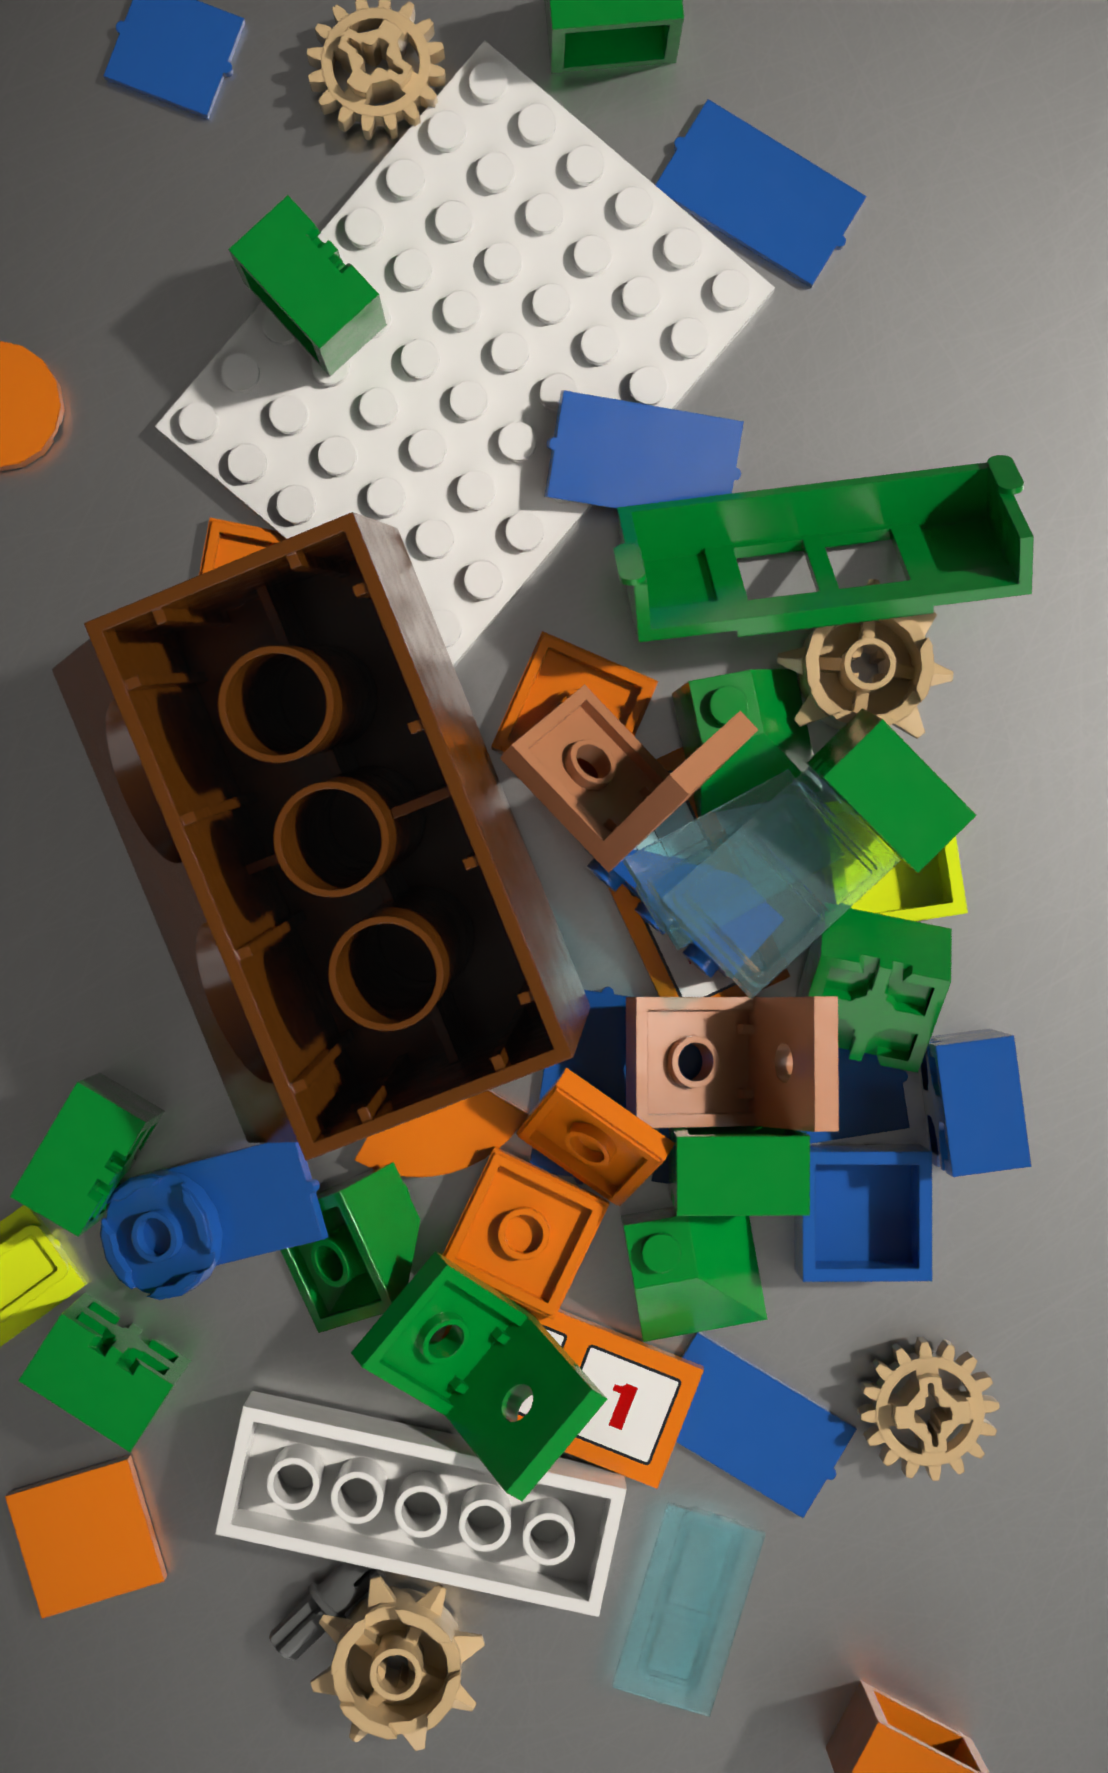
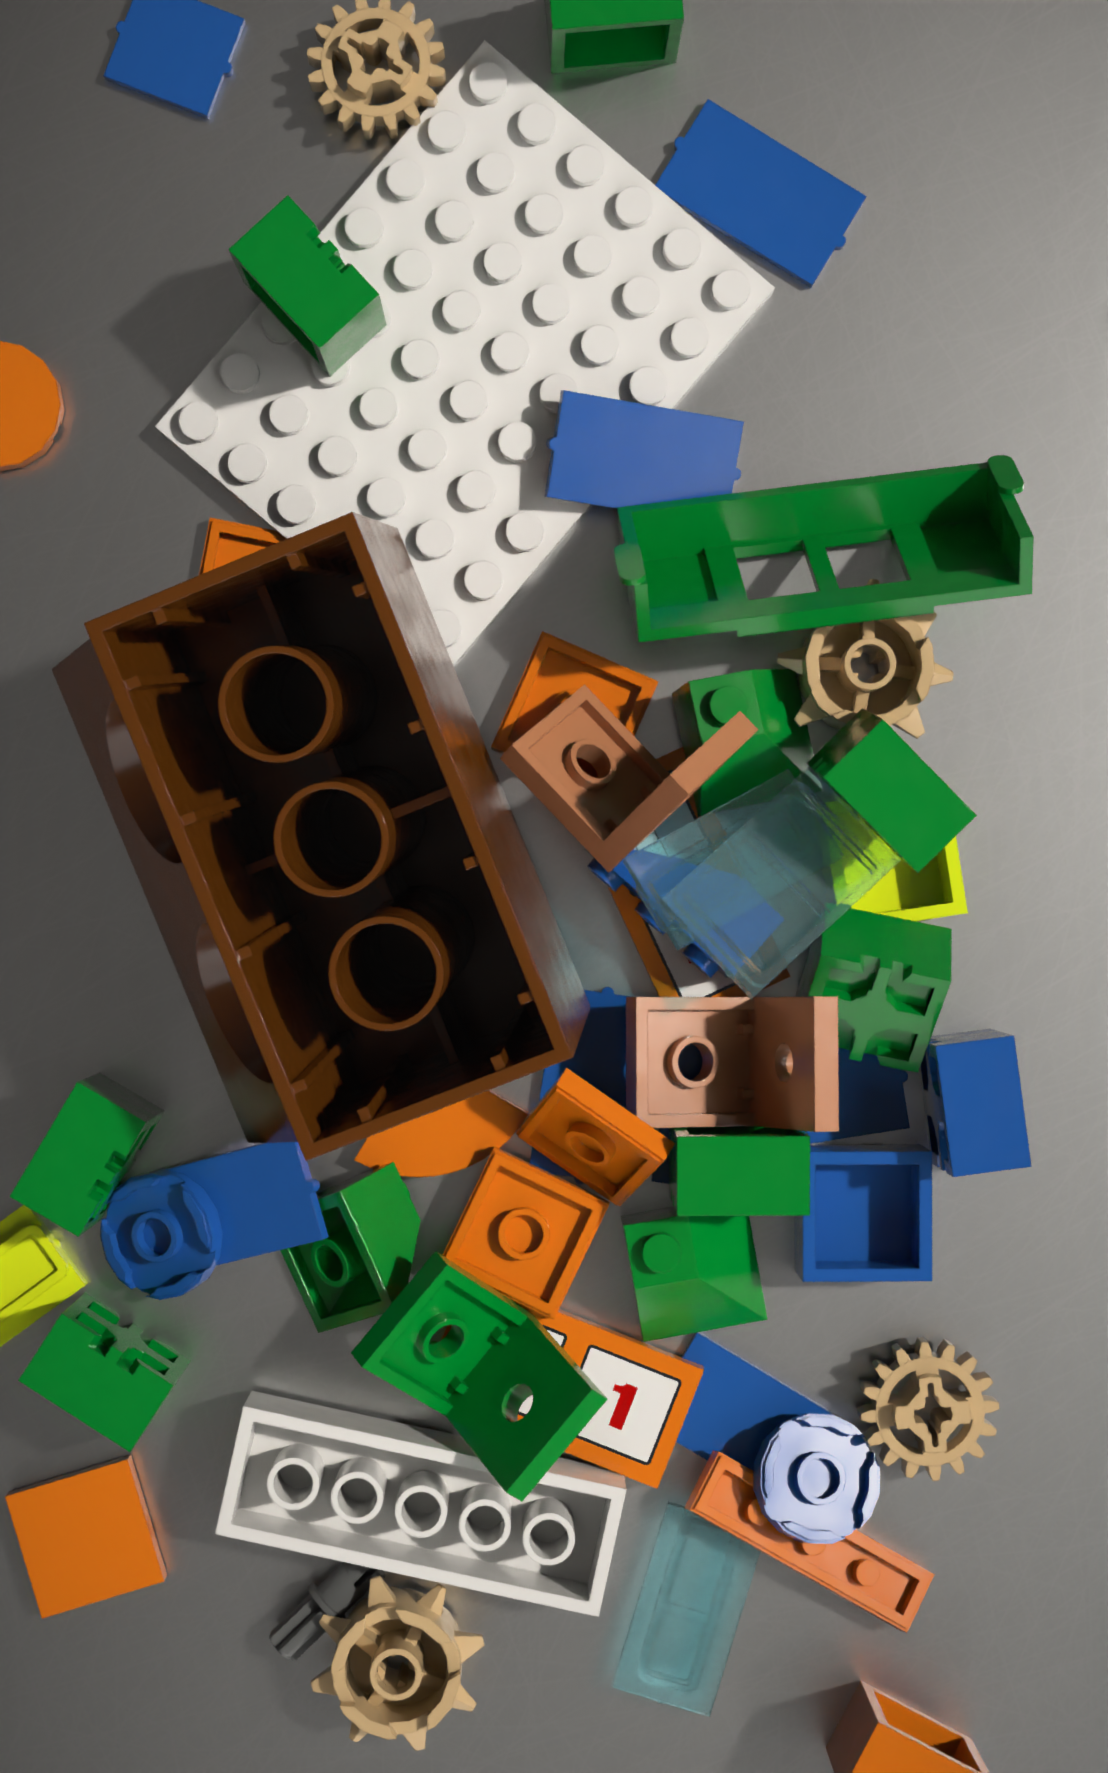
none -> orange tile [684,1450,935,1633]
none -> tile [753,1414,880,1544]

